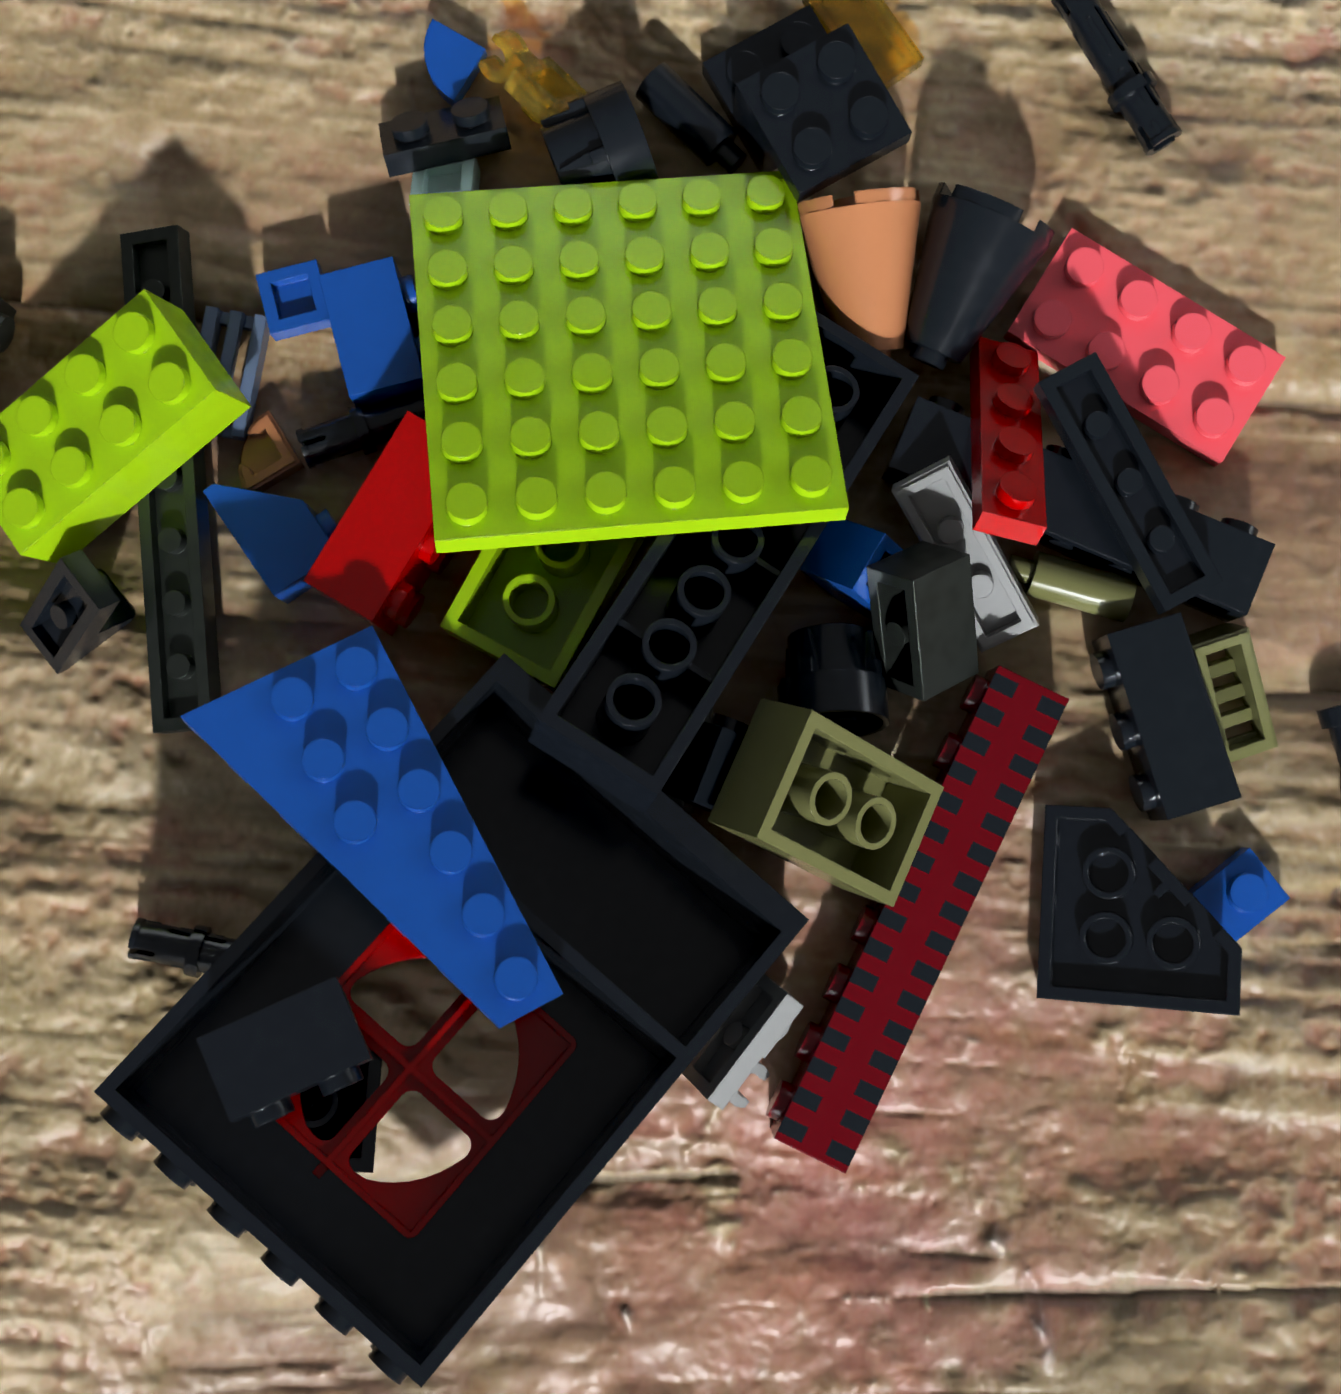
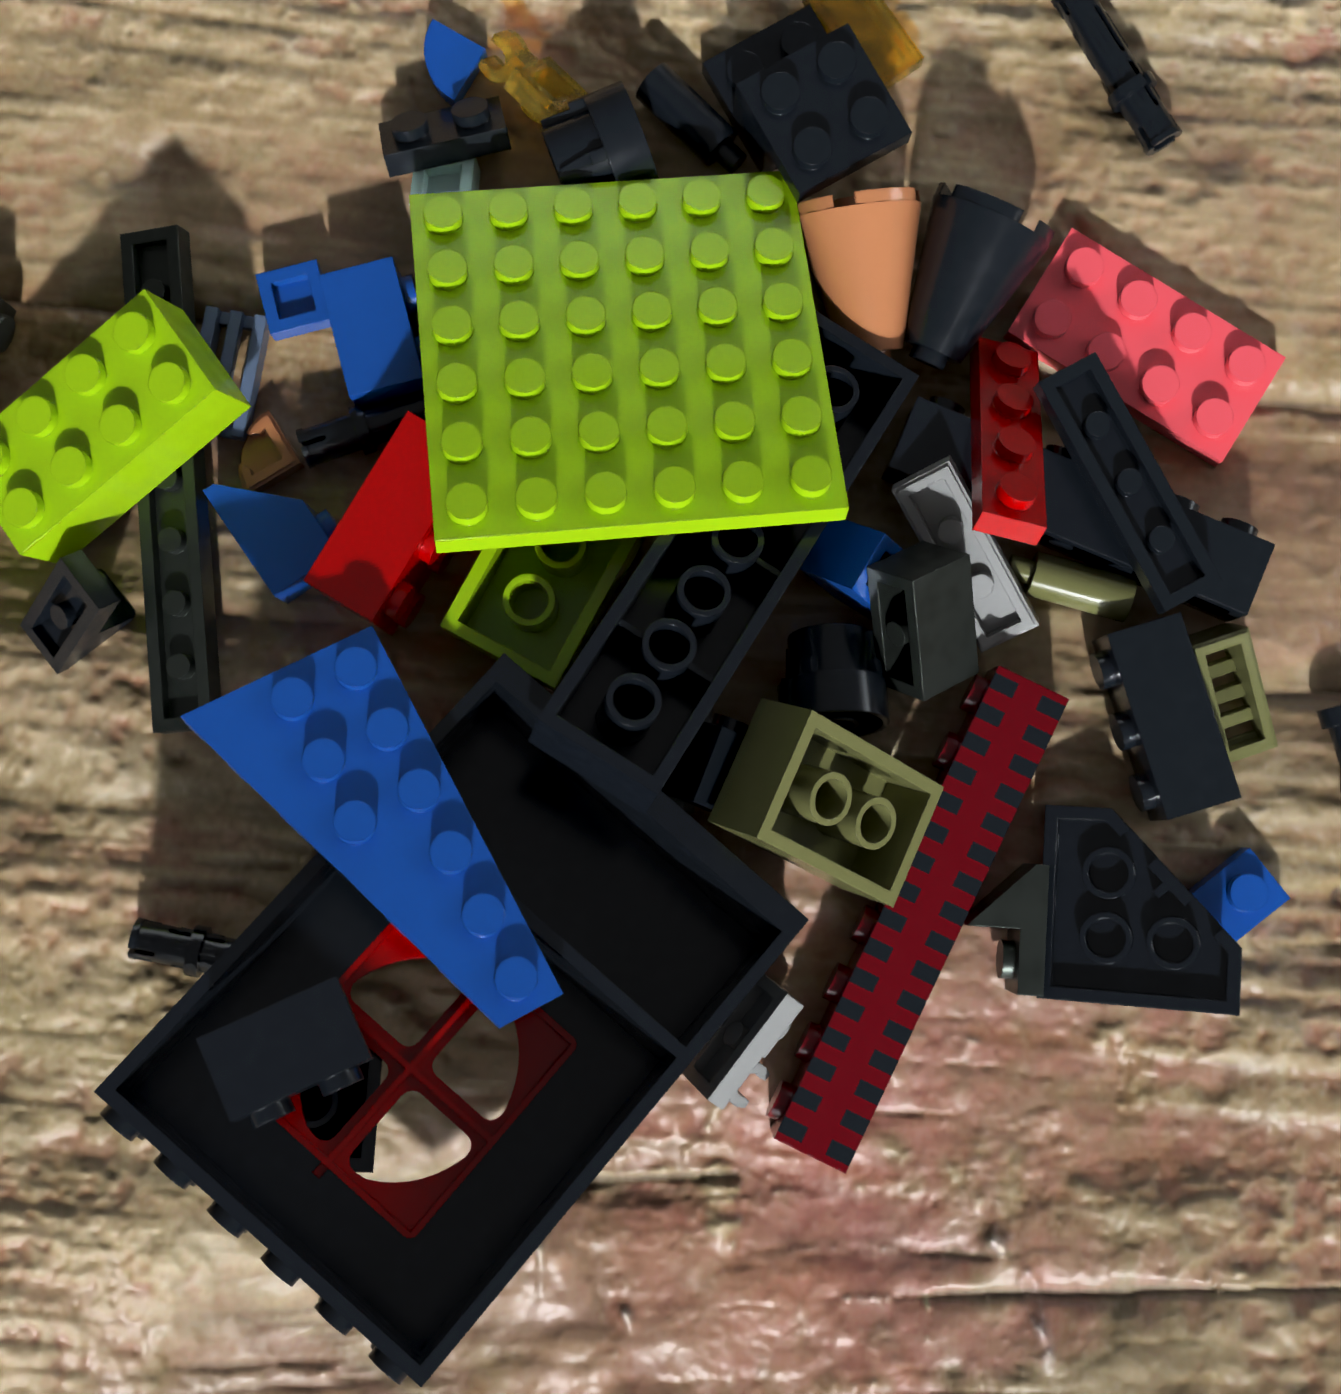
none -> pearl dark grey slope [964,863,1050,997]

